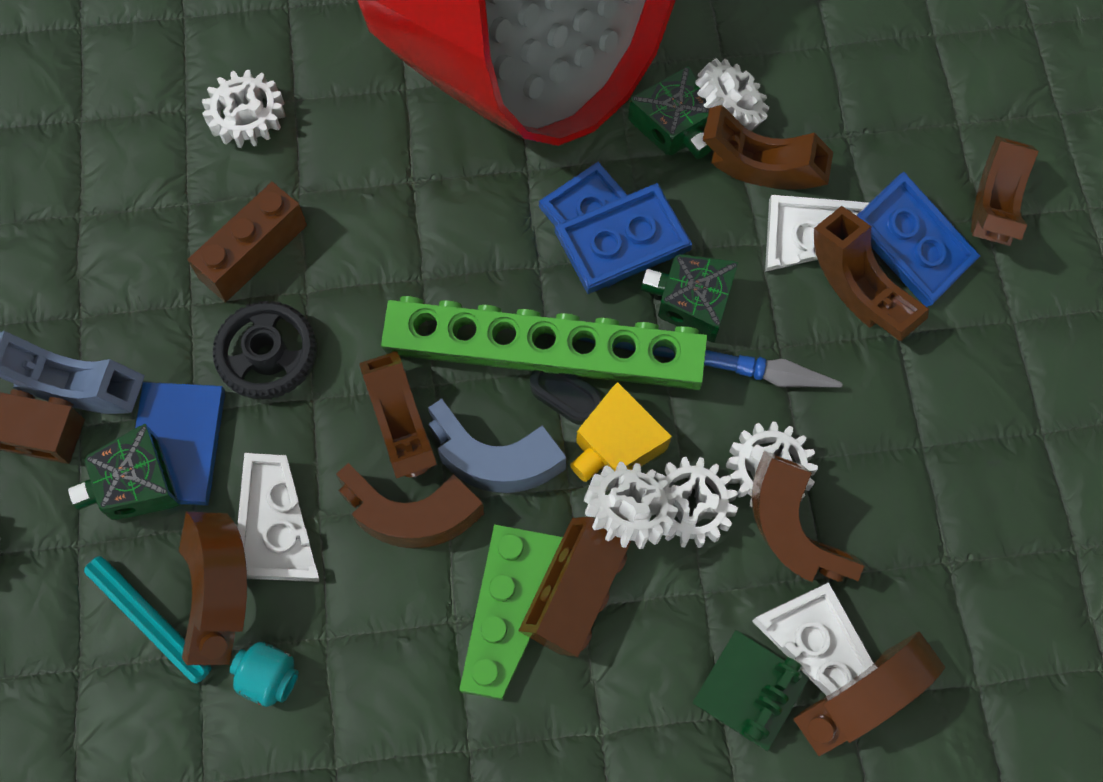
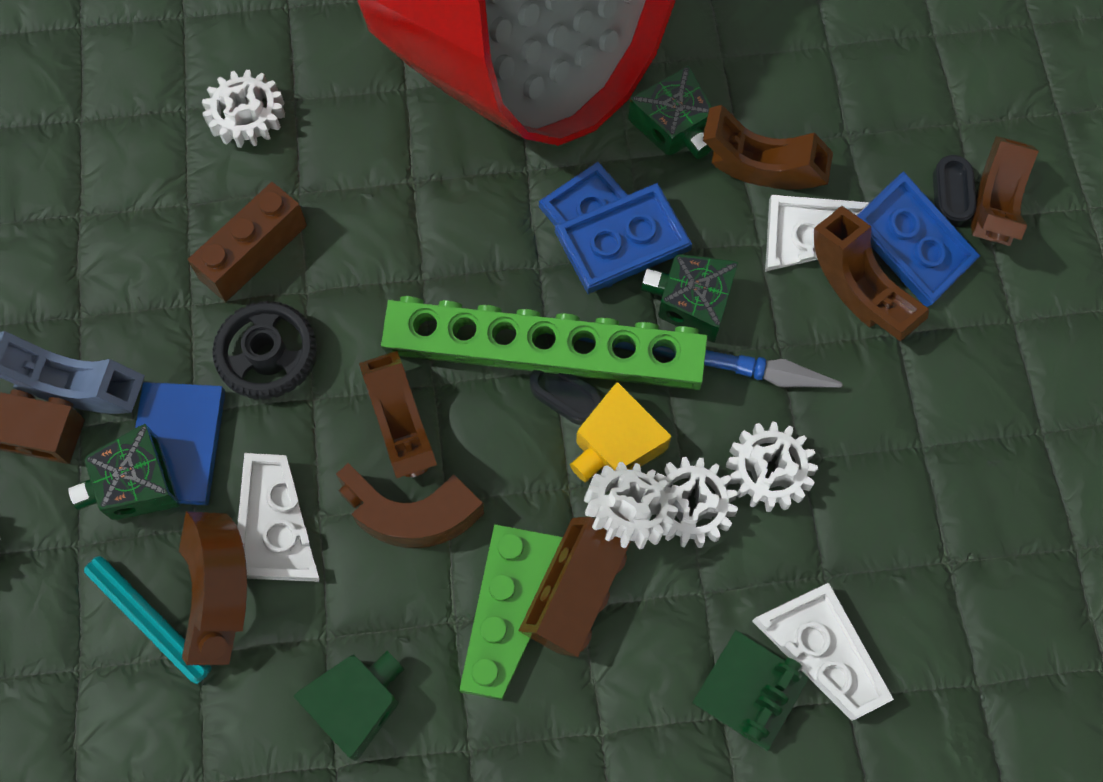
teal head [230,642,299,707] -> none
sand blue arch [428,399,567,493] -> none
white gear [695,58,769,131] -> none
reddish brown arch [752,451,865,582] -> none
reddish brown arch [794,631,946,756] -> none
none -> dark green torso [293,651,405,761]
none -> black tile [933,155,976,227]

